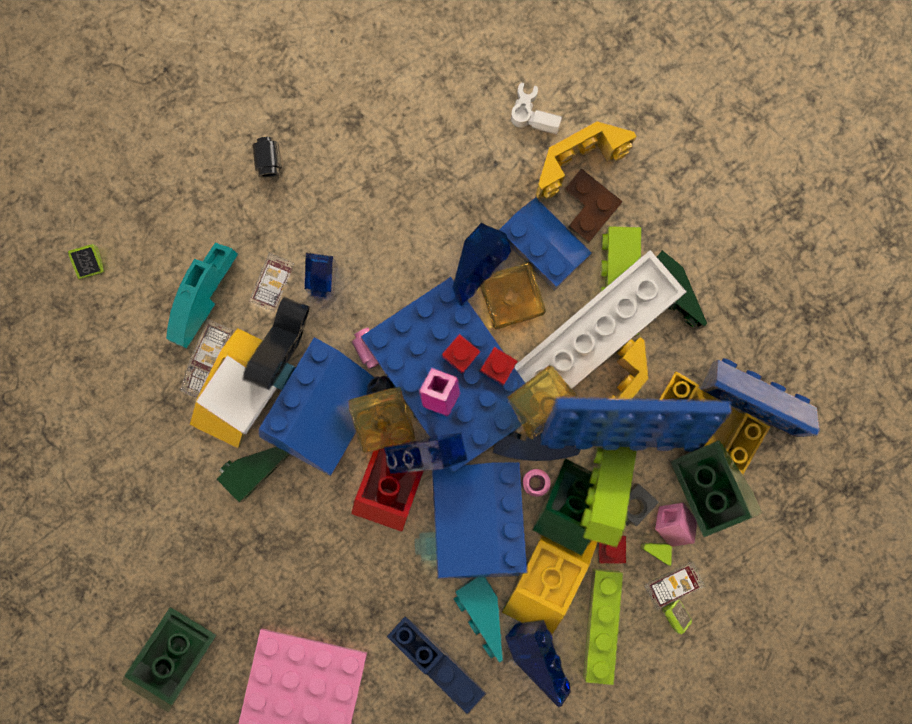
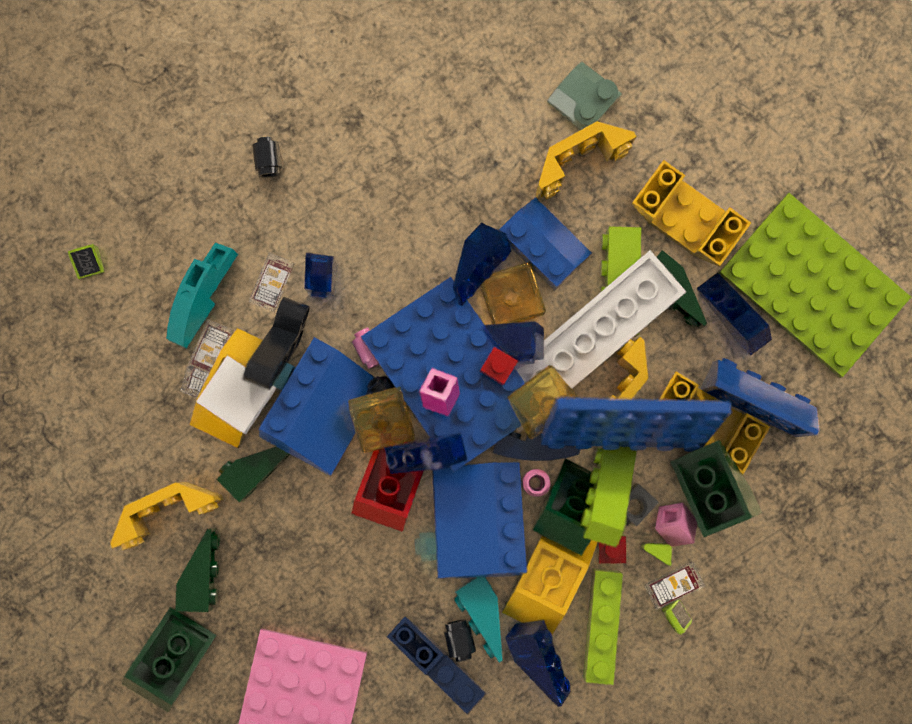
red plate [441,334,480,374] -> none
white bar [511,82,562,134] -> none
reddish brown plate [564,168,623,244] -> none
none -> yellow slope [110,482,224,550]
none -> dark green slope [175,528,220,612]
none -> black brick [444,619,476,662]
none -> clear blue slope [484,321,544,365]
none -> sand green slope [547,61,622,130]
none -> yellow slope [632,160,751,267]
none -> clear blue slope [697,273,772,356]
none -> lime plate [718,193,911,378]

